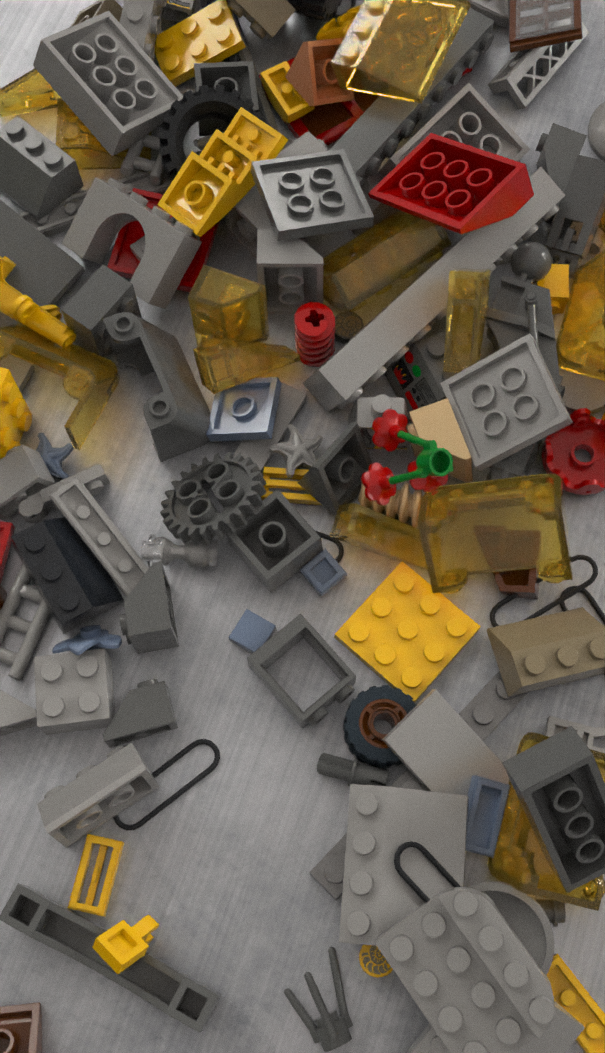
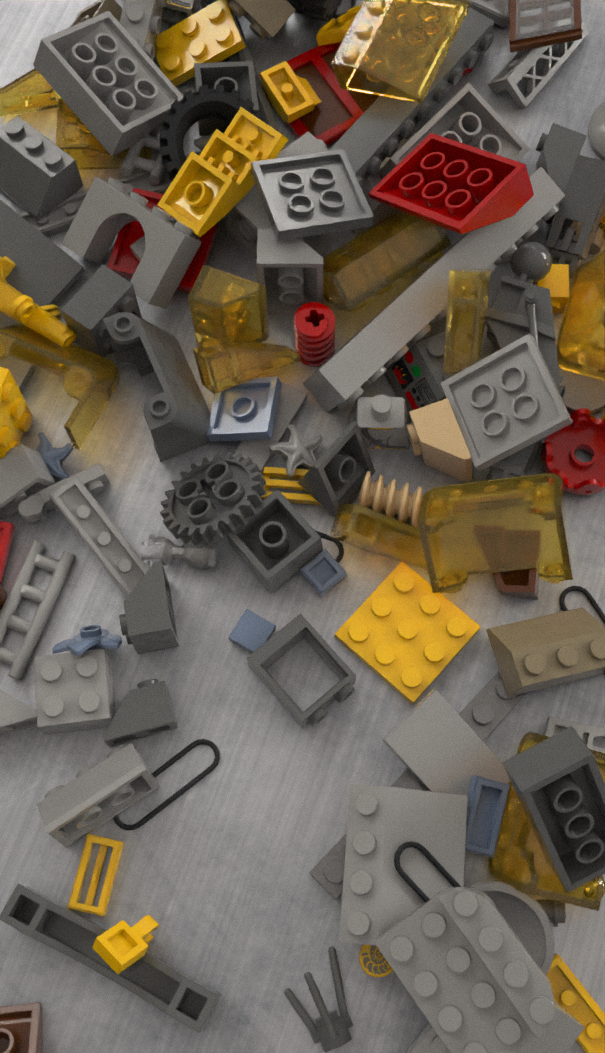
black slope [11,517,124,634] -> none
nougat slope [285,37,355,106] -> none
dark grey axle [317,753,390,786] -> none
tile [335,311,364,344] -> none
black wheel [343,685,417,769] -> none
red plant [361,409,454,506] -> none
black piece [490,555,598,627] -> none

